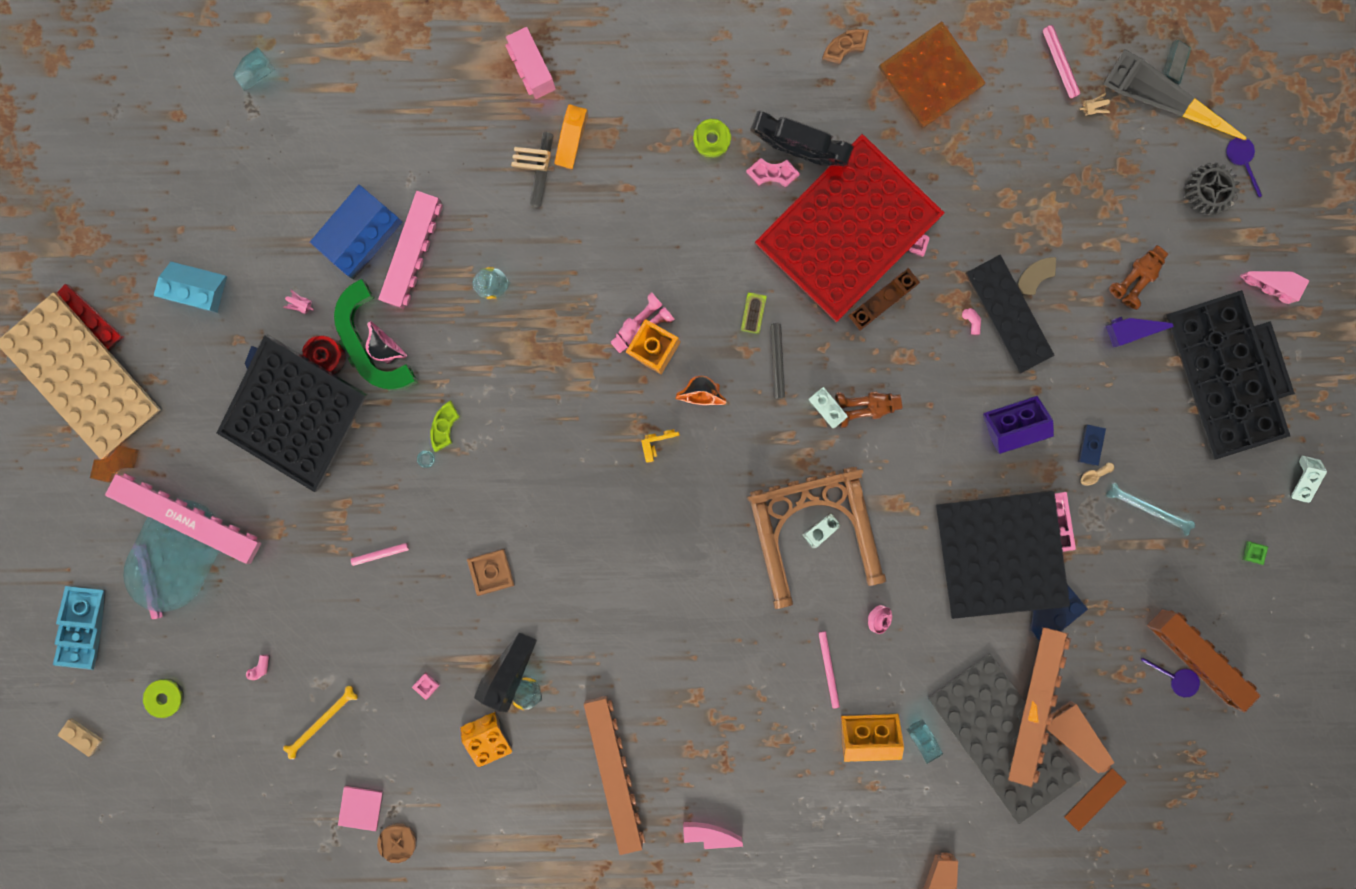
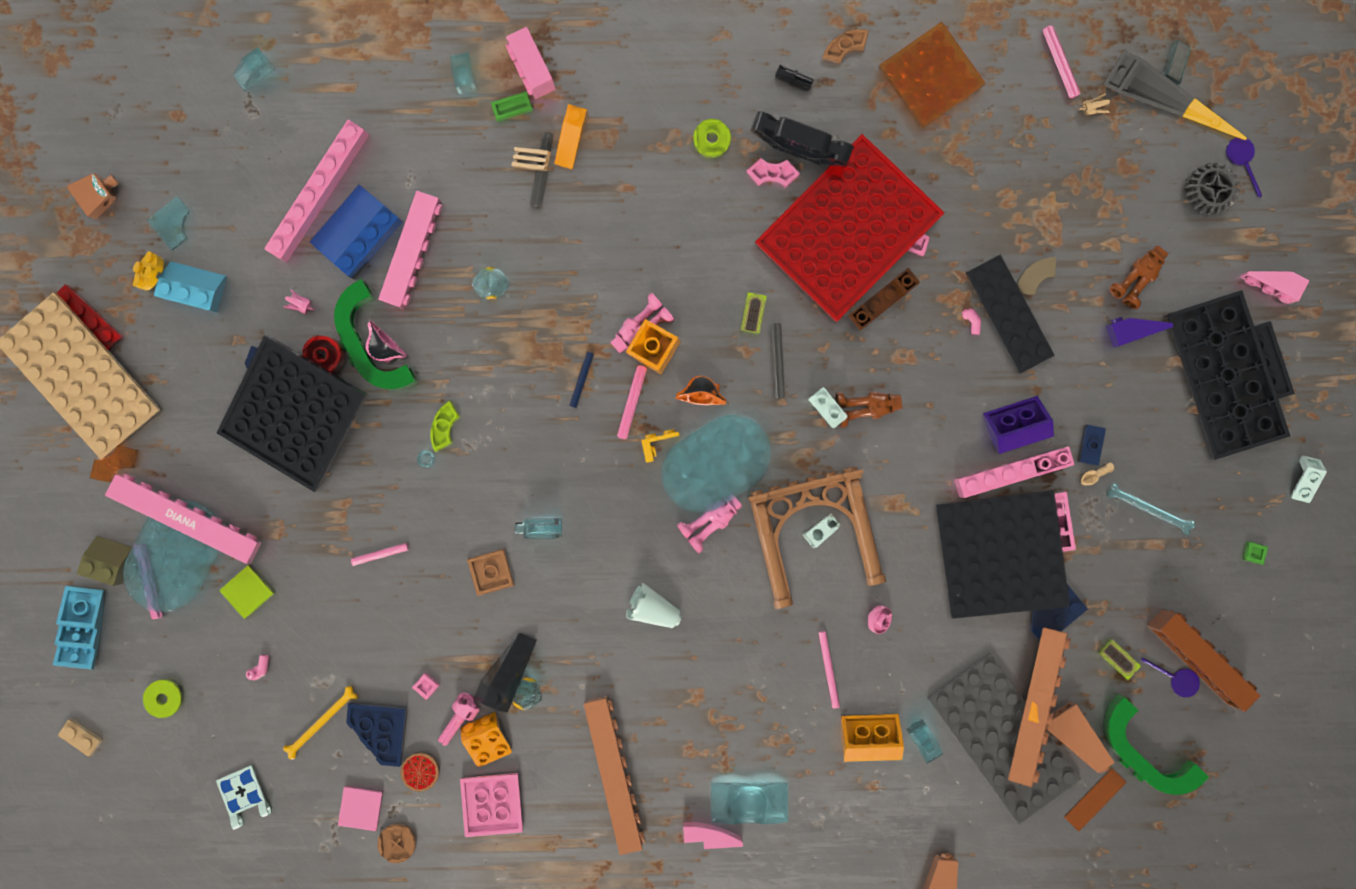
none -> nougat torso [66,173,119,220]
none -> olive slope [76,536,134,586]
none -> yellow plate [133,251,164,291]
none -> clear light blue tile [147,197,191,251]
none -> light aqua flag [216,765,272,829]
none -> lime tile [219,565,275,619]
none -> bright pink brick [264,120,369,262]
none -> dark blue plate [346,703,407,767]
none -> tile [400,752,440,792]
none -> bright pink piece [438,692,480,746]
none -> clear light blue slope [450,52,478,94]
none -> bright pink plate [460,773,523,837]
none -> bright green tile [491,91,533,122]
none -> clear light blue torso [515,518,562,539]
none -> dark blue bar [569,352,594,408]
none -> bright pink axle [617,365,647,439]
none -> light aqua cone [626,583,682,628]
none -> clear light blue plate [662,415,771,513]
none -> bright pink piece [677,494,742,554]
none -> clear light blue slope [711,782,788,825]
none -> black axle [775,64,814,89]
none -> bright pink slope [954,447,1075,498]
none -> tile [1098,639,1141,680]
none -> green arch [1103,694,1209,795]

